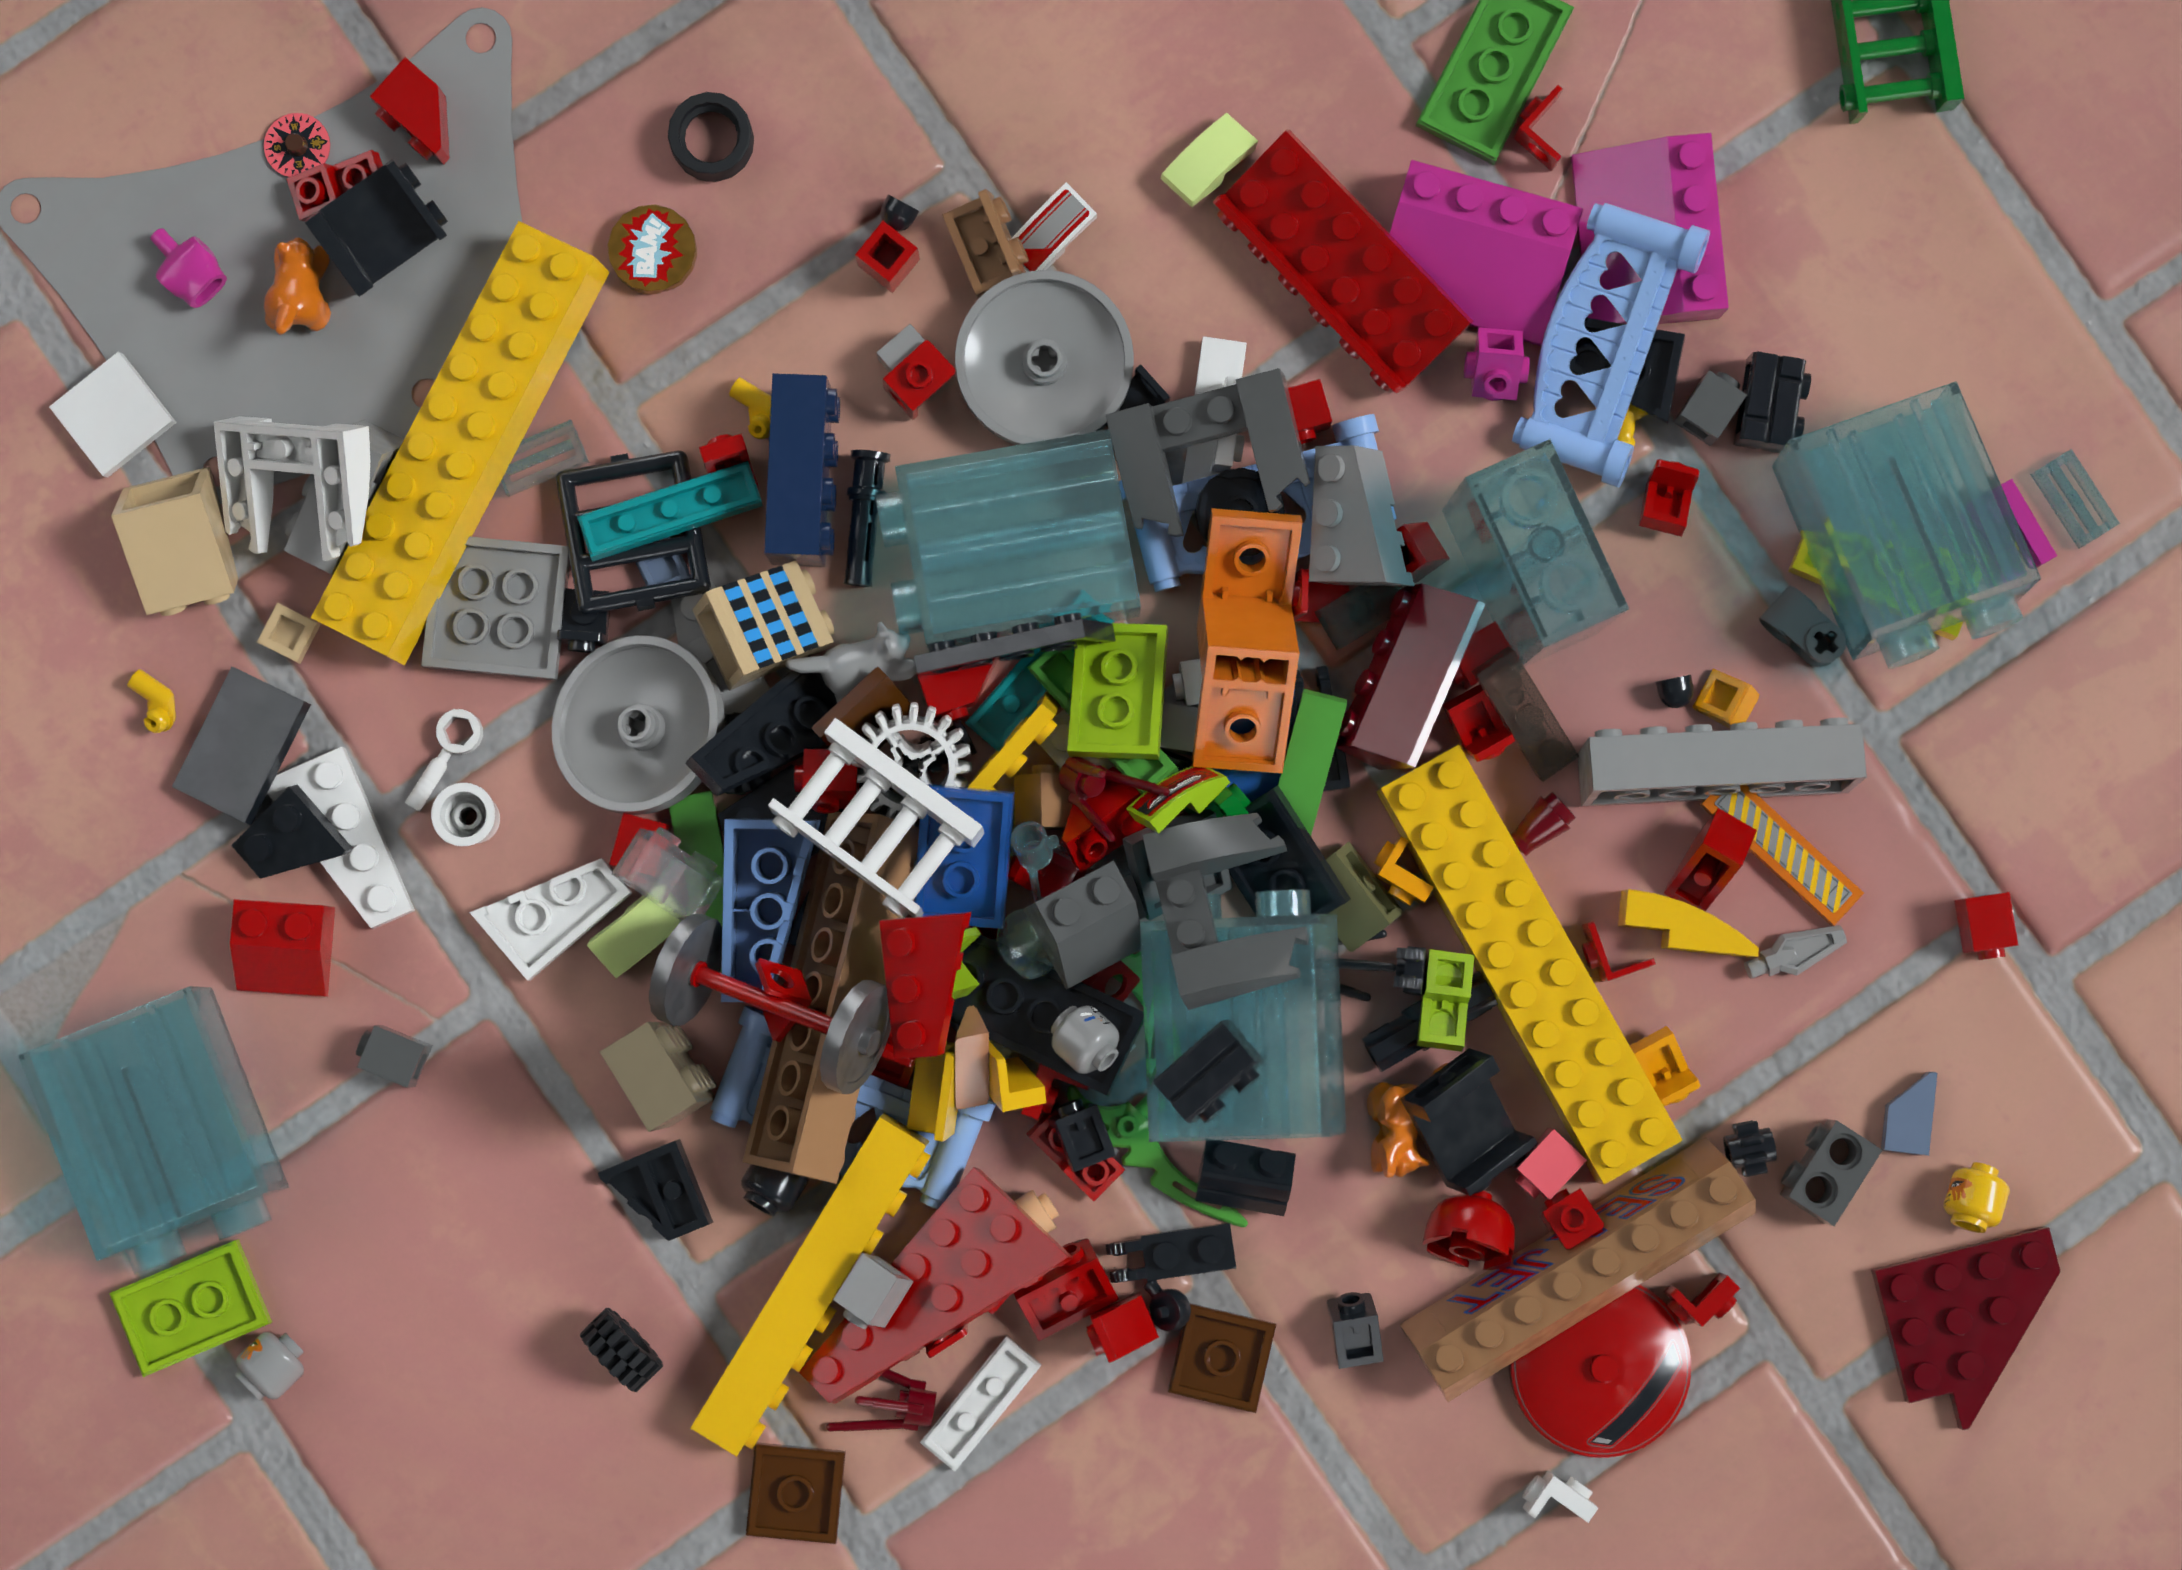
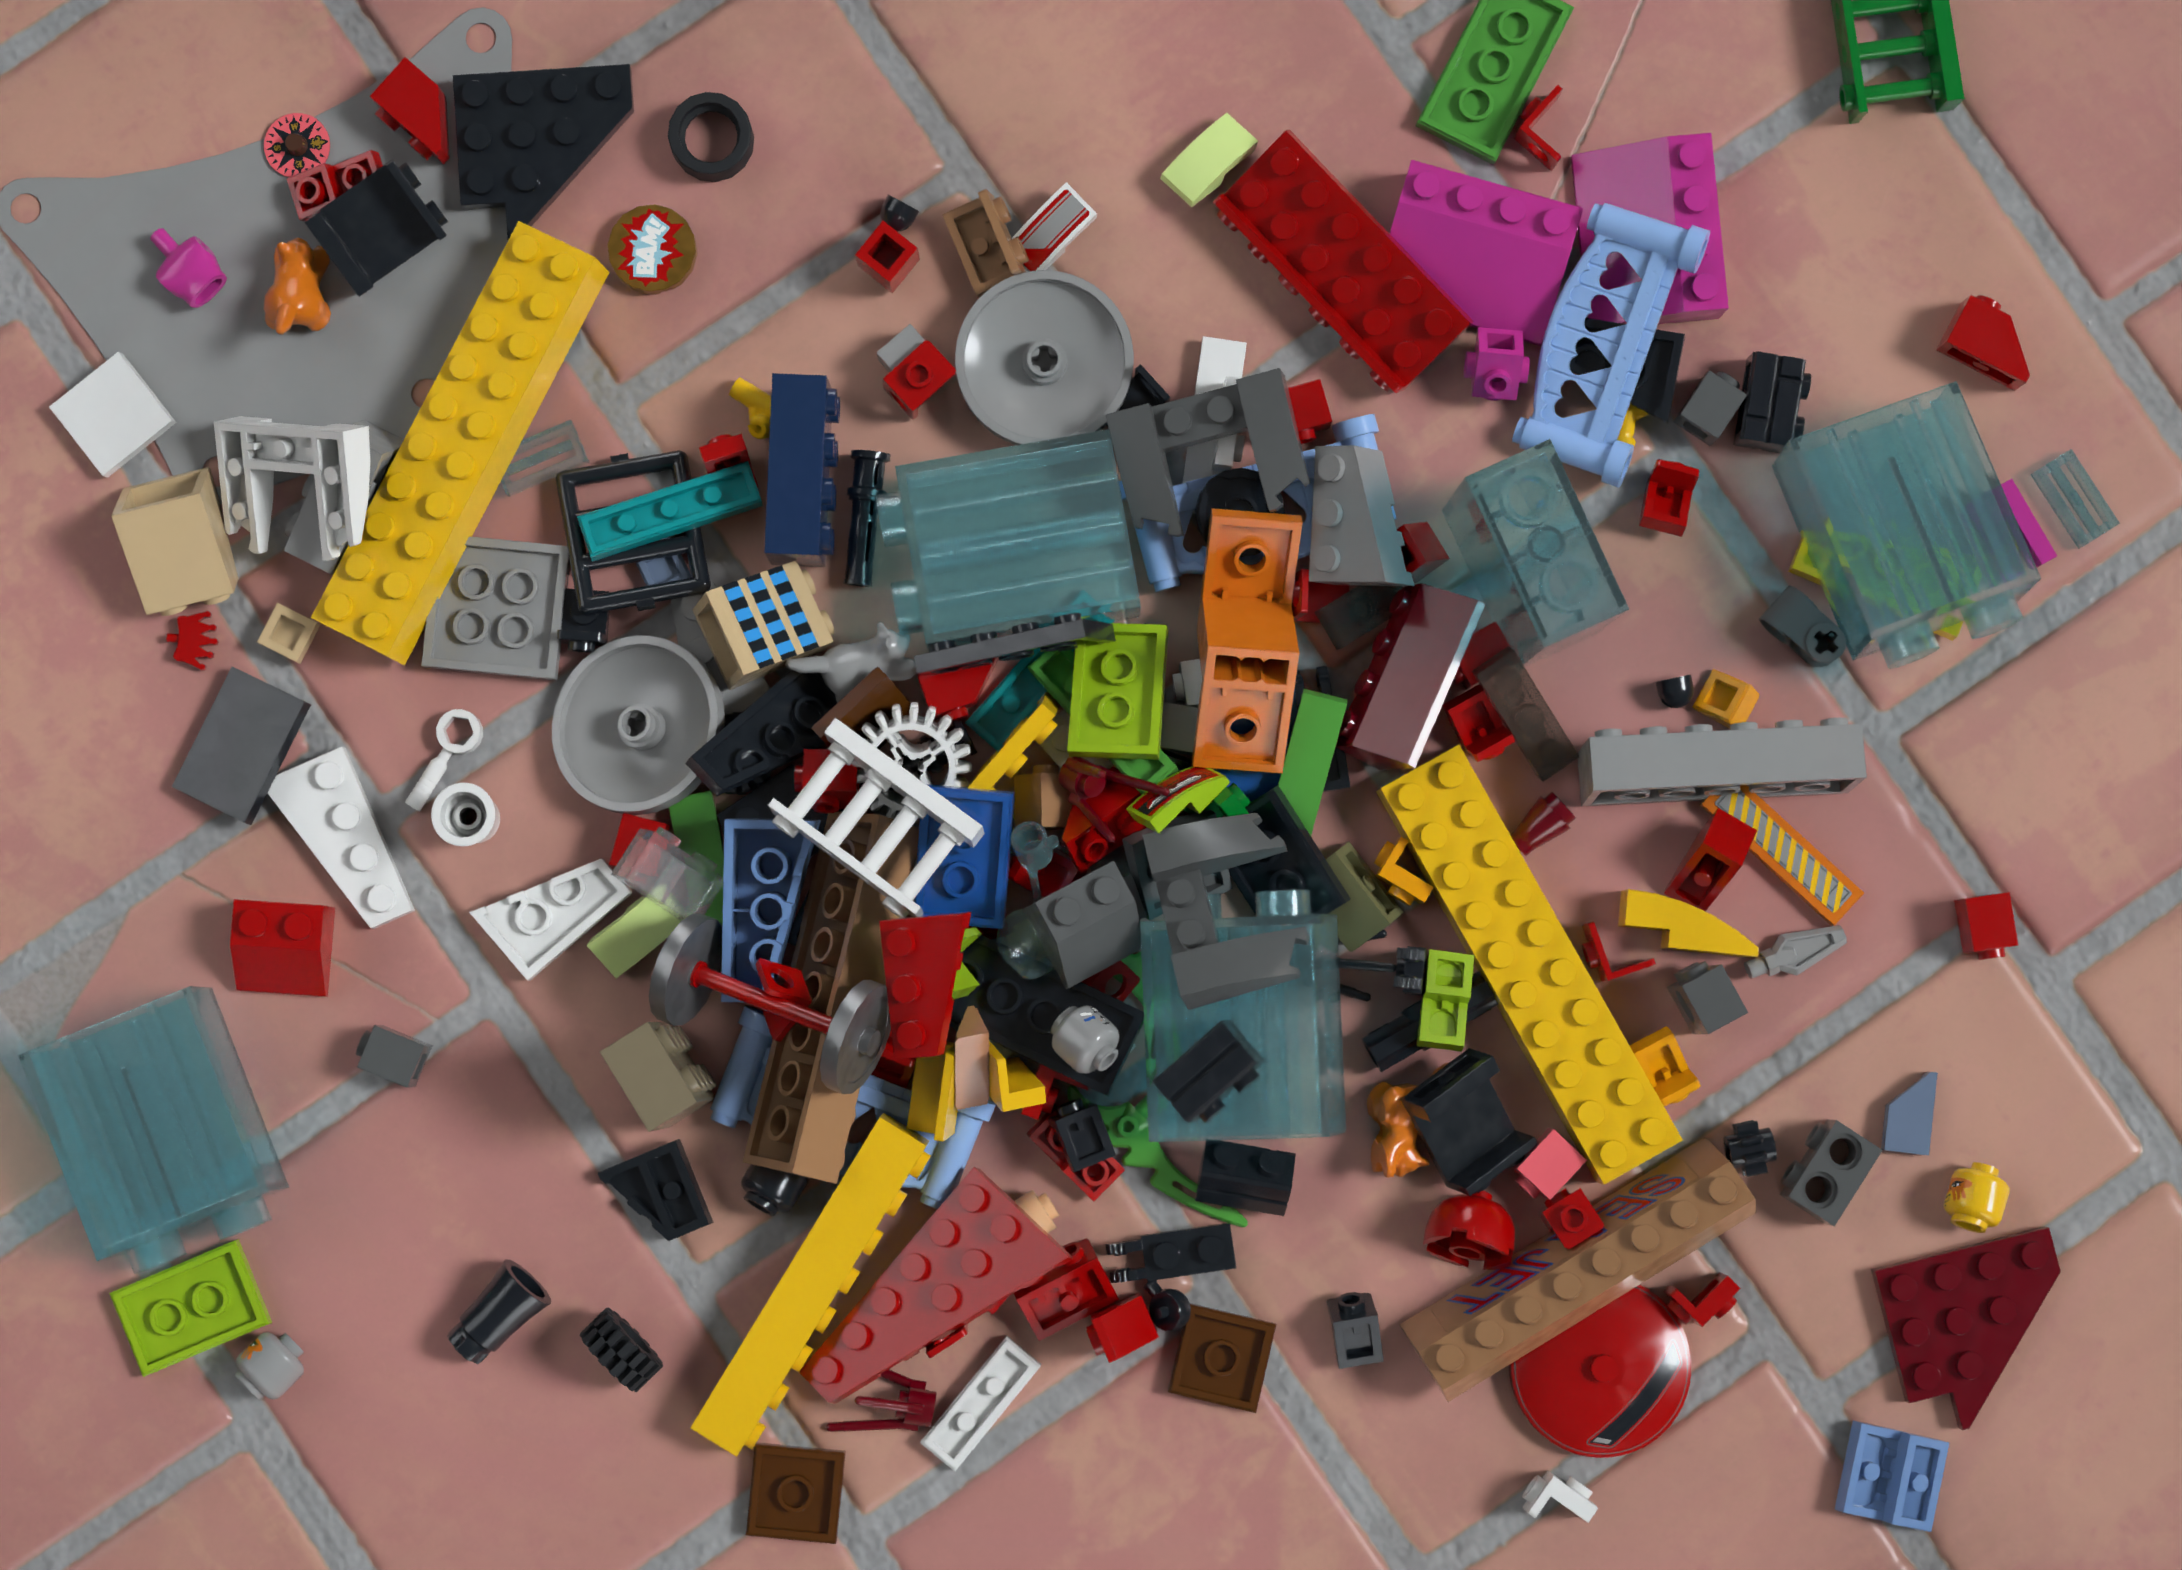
yellow arm [127,669,176,733] -> none
black wing [231,784,353,879] -> none
light grey brick [833,1253,914,1329] -> none
none -> red piece [166,611,219,671]
none -> black plant [447,1259,551,1364]
none -> black wing [453,64,634,240]
none -> dark grey brick [1667,961,1748,1034]
none -> medium blue slope [1834,1420,1949,1532]
none -> red slope [1936,295,2030,391]

